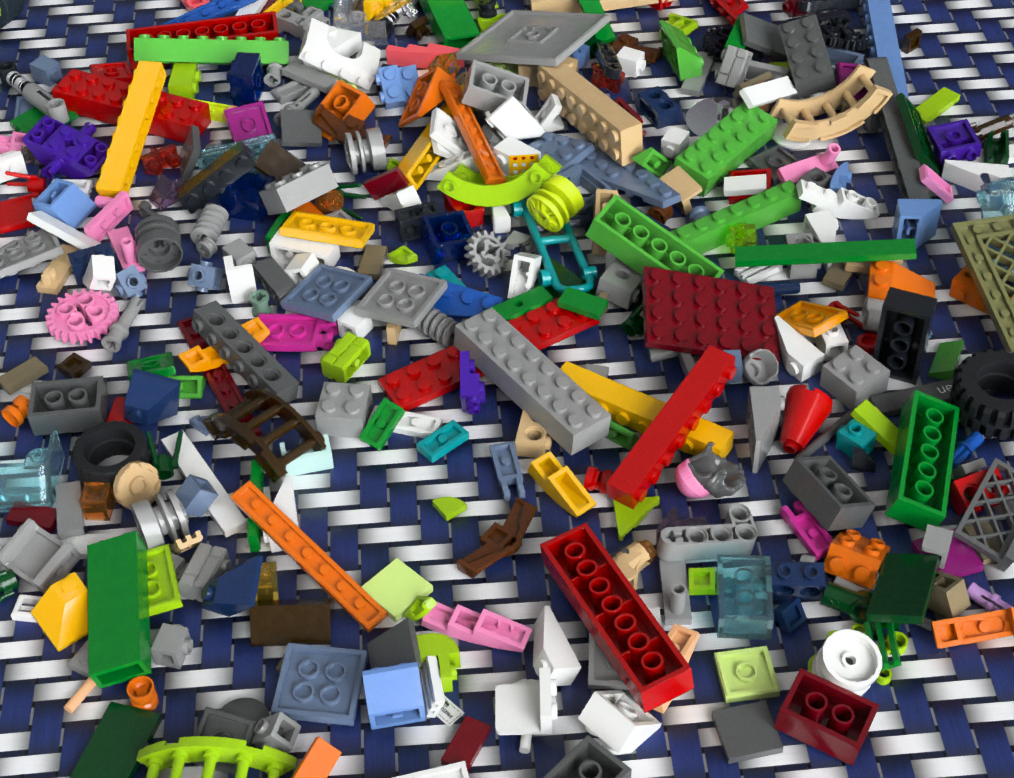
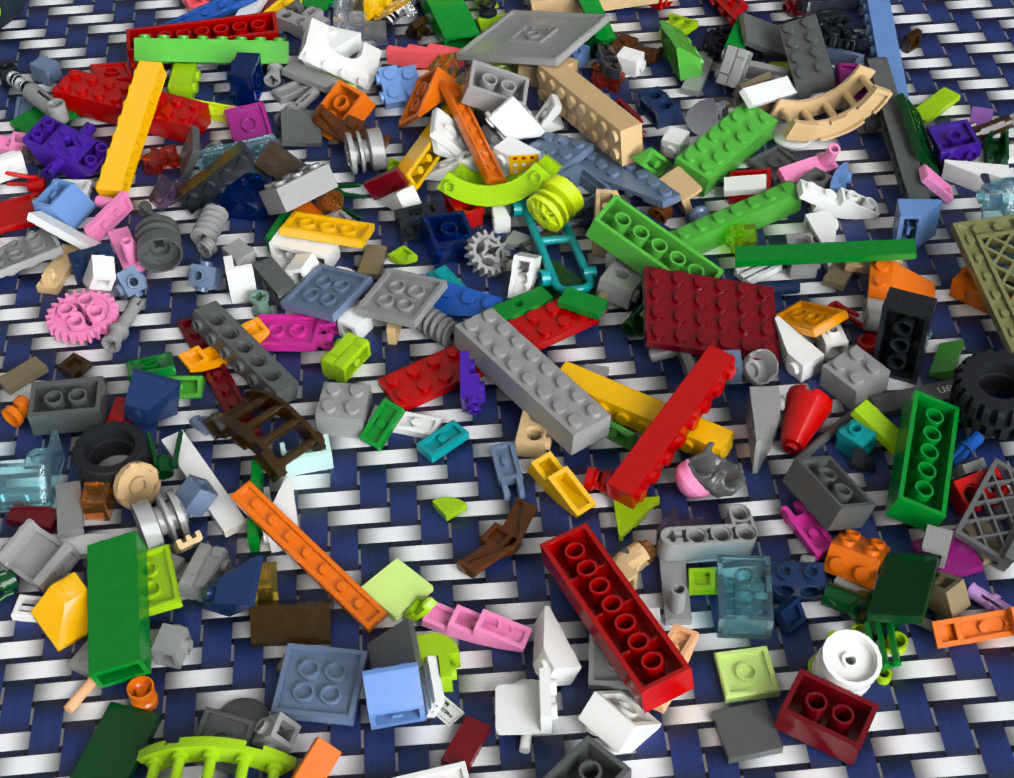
none -> medium lavender sticker [969,106,994,126]

